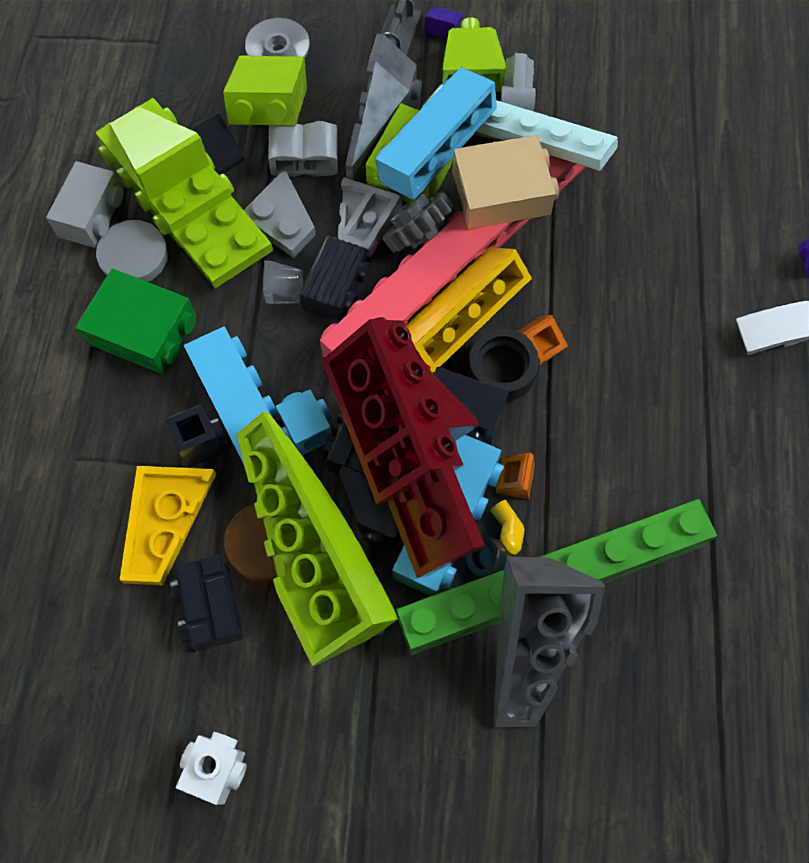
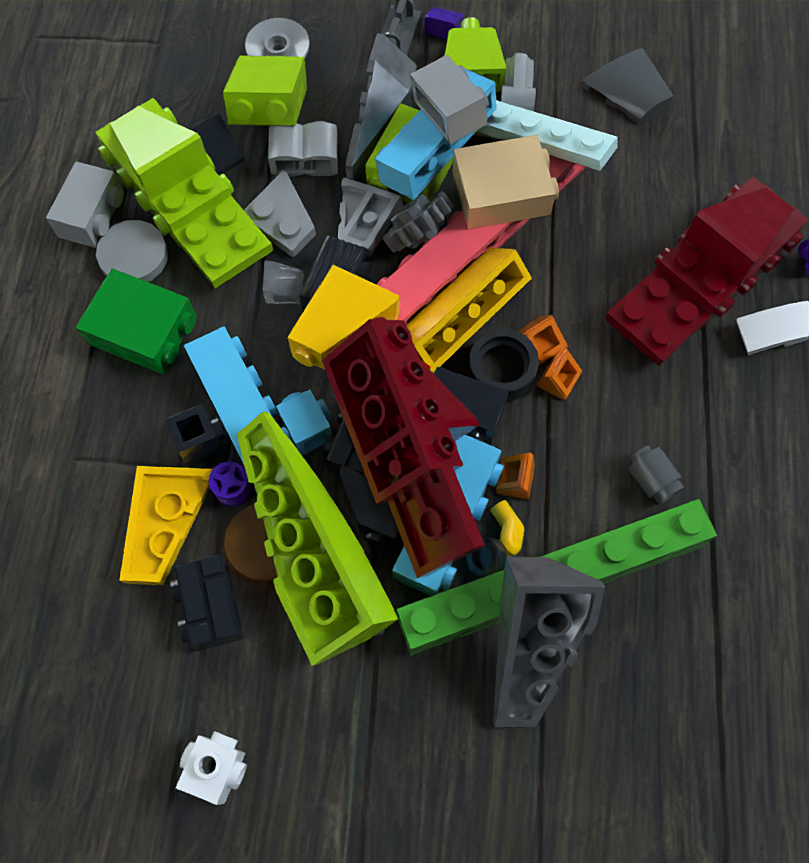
none -> dark purple wheel [209,461,253,507]
none -> yellow slope [287,265,400,370]
none -> light grey brick [410,55,489,144]
none -> orange slope [536,348,582,400]
none -> dark grey slope [582,48,673,124]
none -> dark red wedge [605,177,809,367]
none -> dark grey brick [628,445,685,505]

